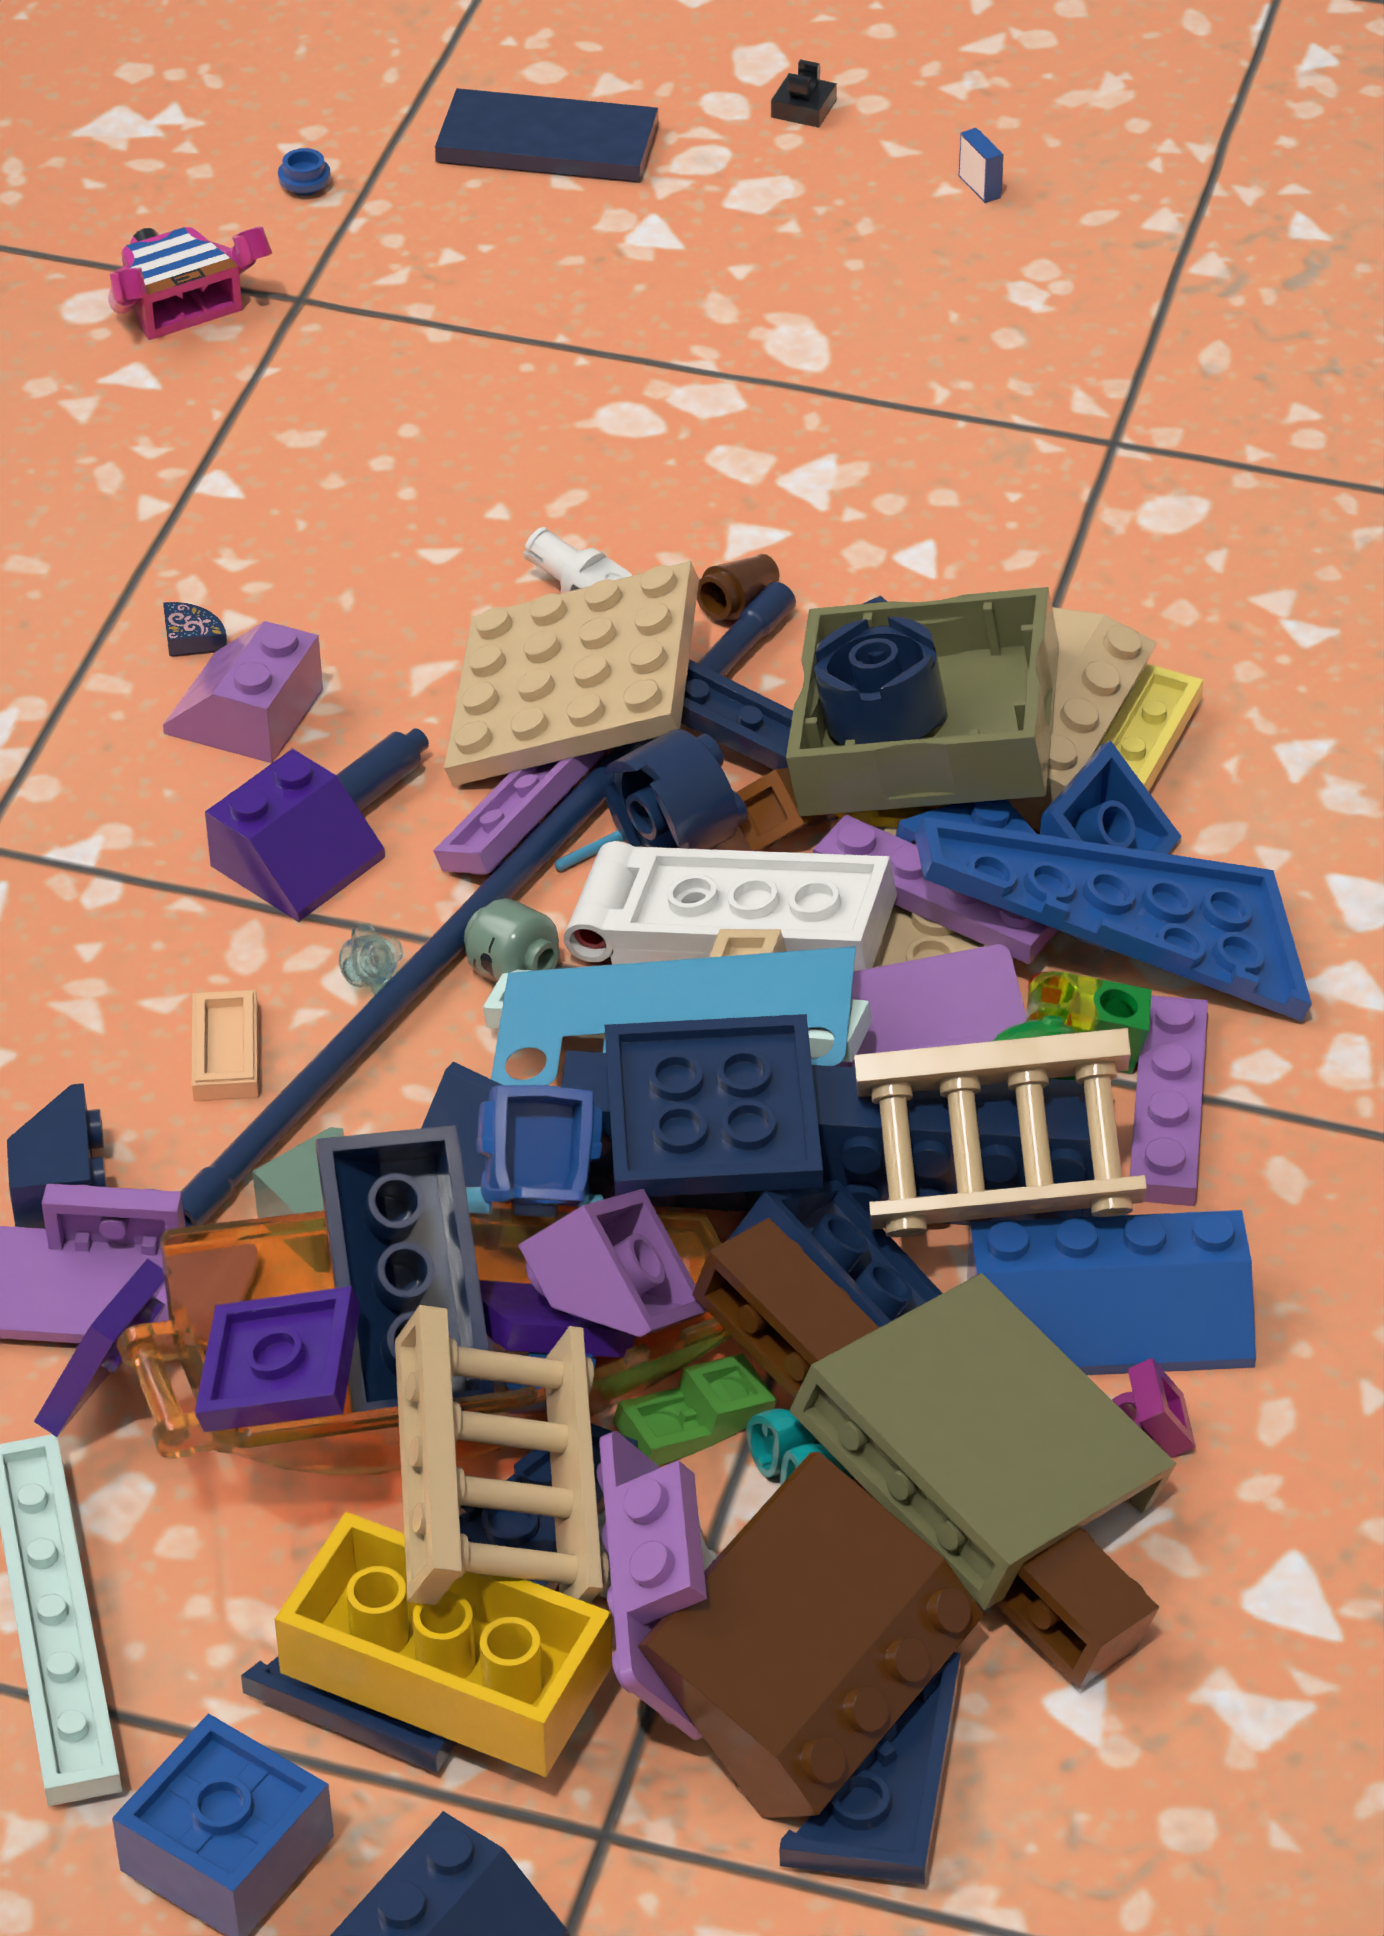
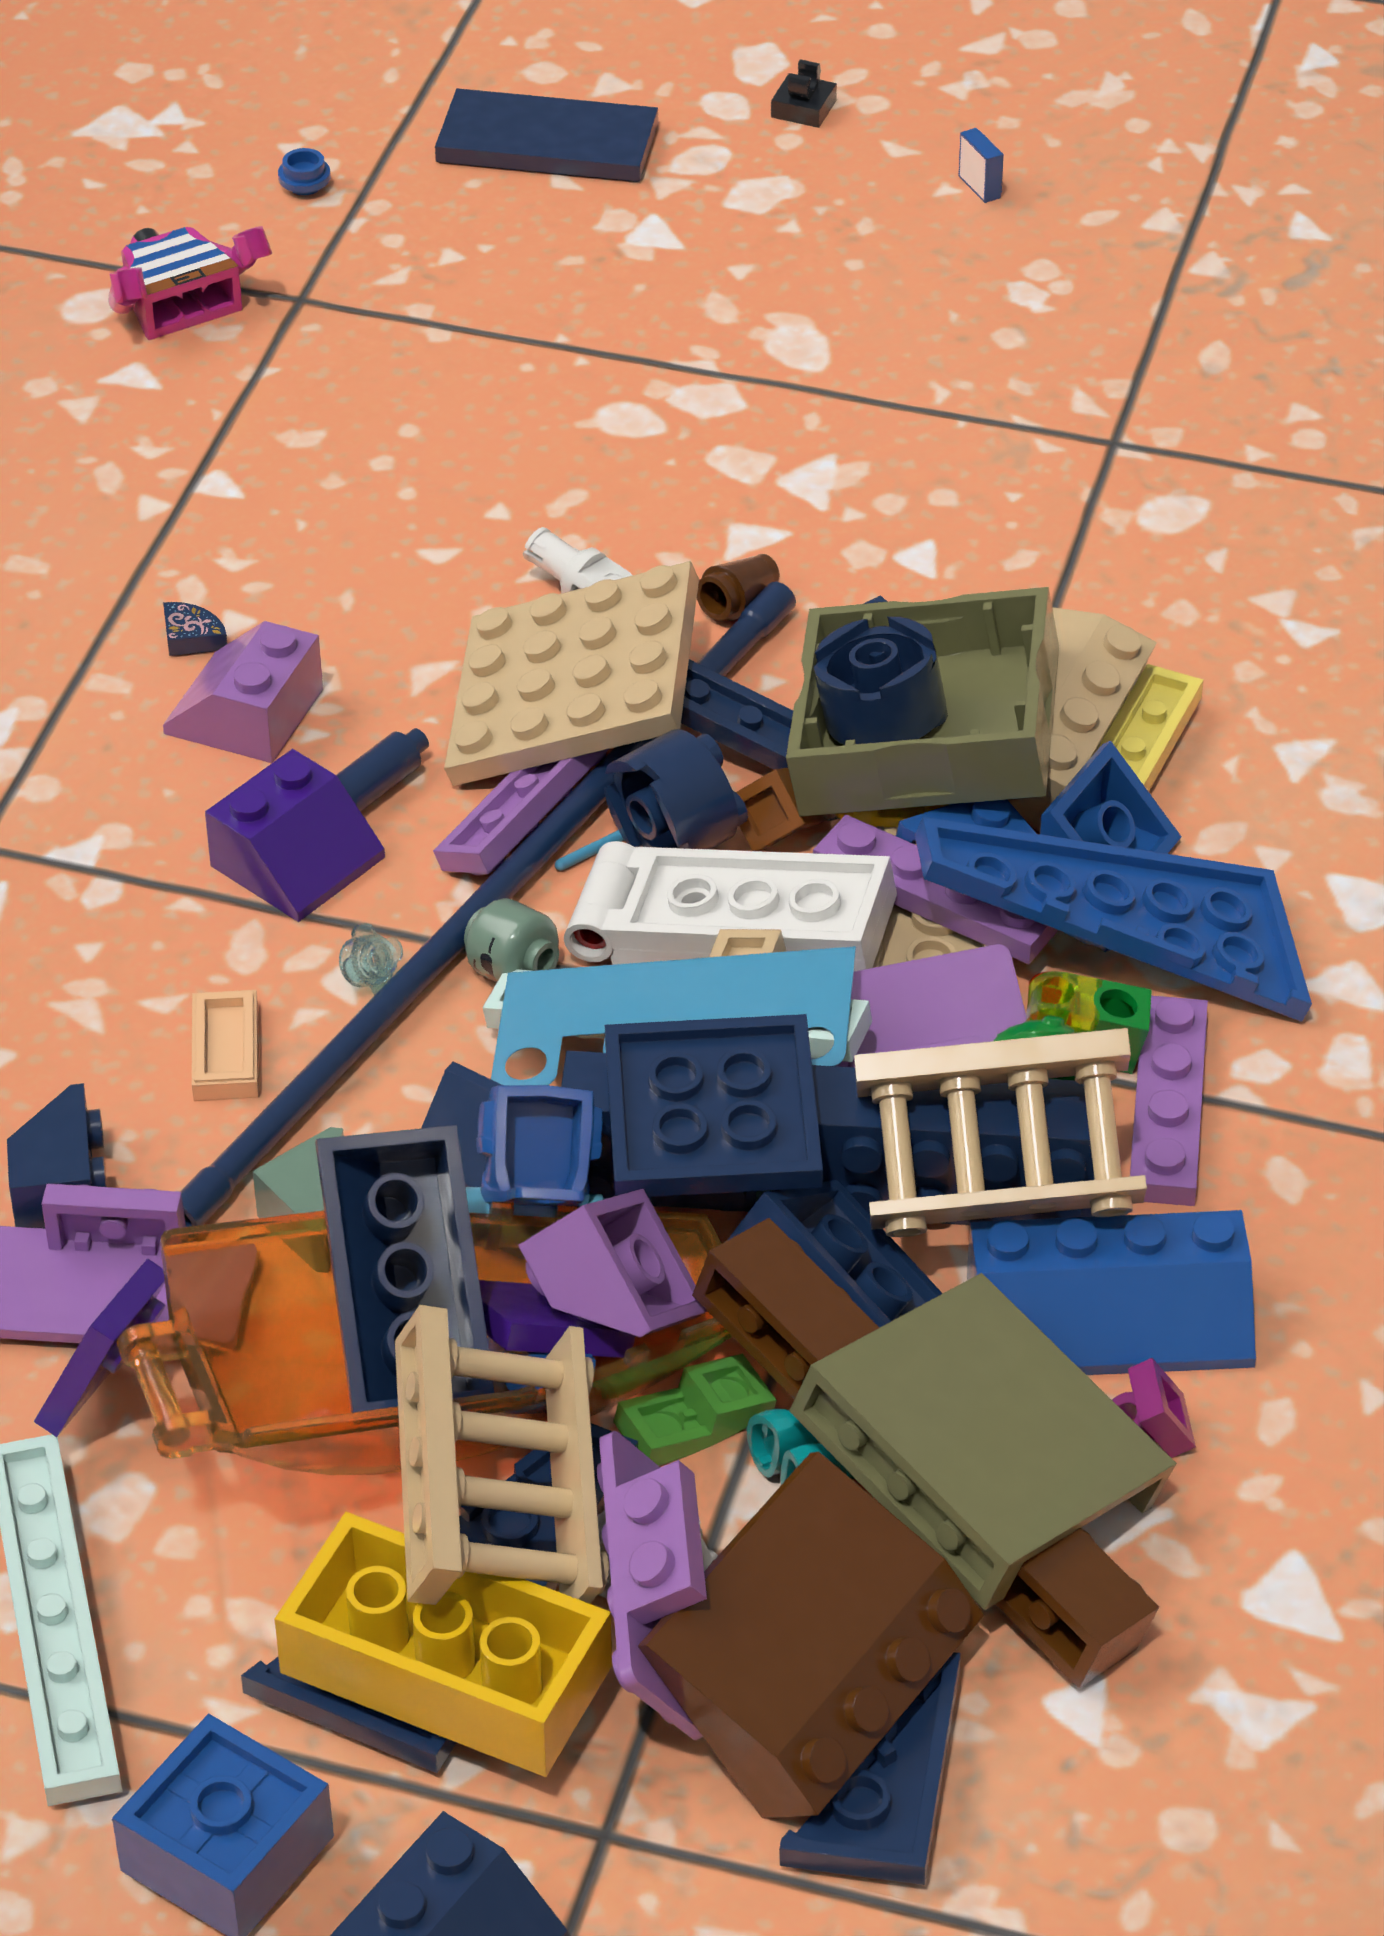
dark purple plate [195,1286,361,1432] -> none

